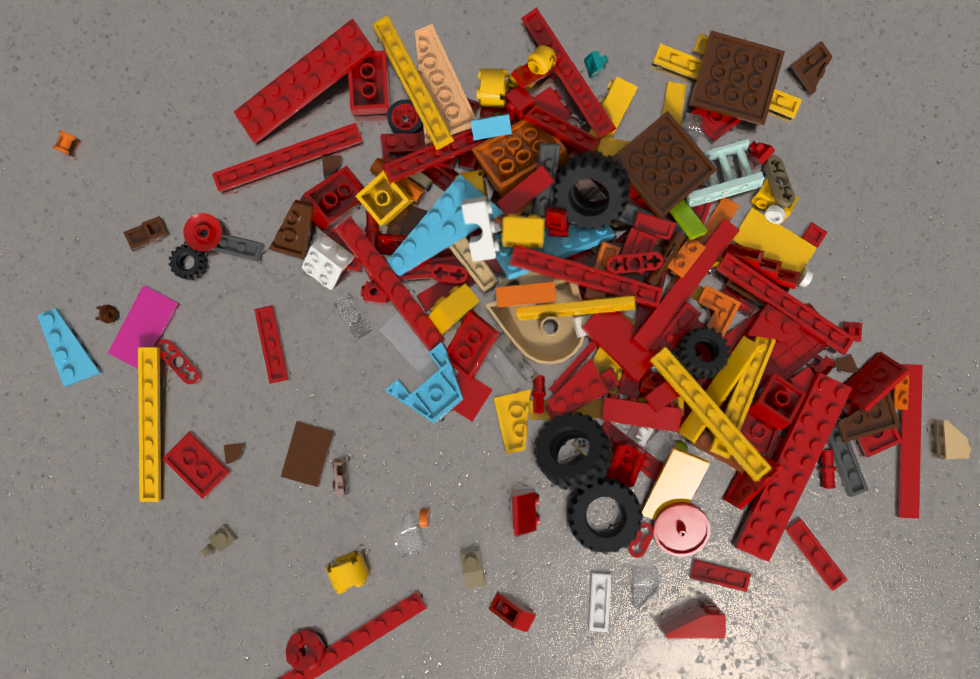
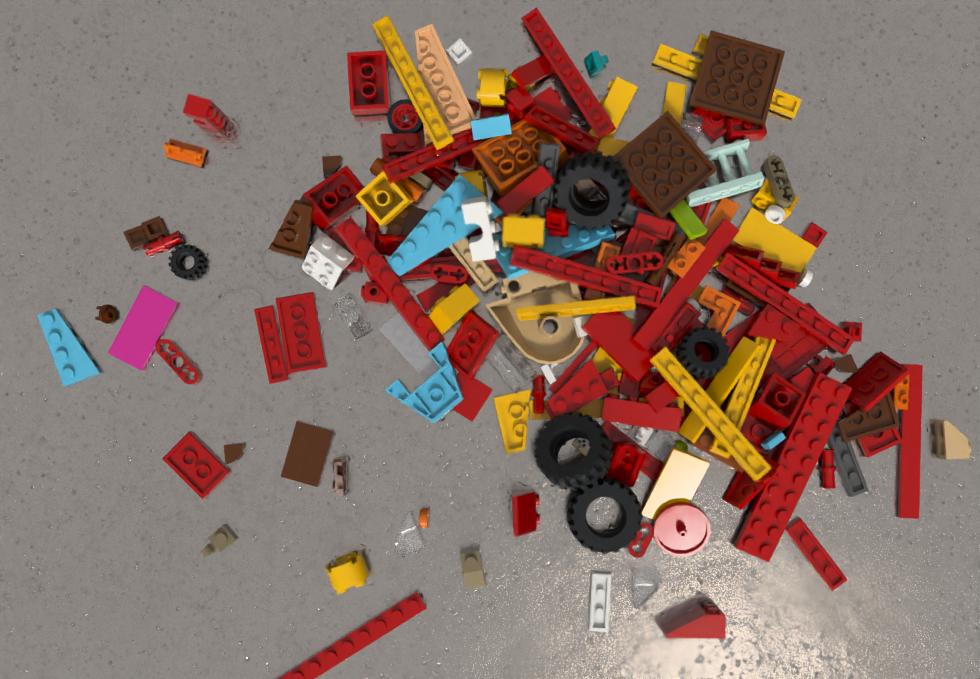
orange bush [52,130,76,155] -> none
yellow plate [138,347,161,502] -> none
red dish [183,213,222,252] -> none
dark grey tile [184,230,264,262] -> none
red plate [212,123,363,192] -> none
red plate [233,18,375,143] -> none
red plate [286,630,325,671] -> none
red slope [489,592,536,632] -> none
orange tile [495,282,556,308] -> none
yellow head [528,45,557,75] -> none
red tile [690,559,751,592] -> none
red tile [748,141,775,165] -> none
reddish brown wing [790,41,833,95] -> none
none -> red pin [143,230,184,256]
none -> orange hinge [164,139,207,167]
none -> red arch [182,94,226,132]
none -> red tile [275,292,326,374]
none -> white tile [446,38,472,66]
none -> white tile [540,363,563,384]
none -> red slope [726,118,767,142]
none -> medium azure tile [761,432,786,450]

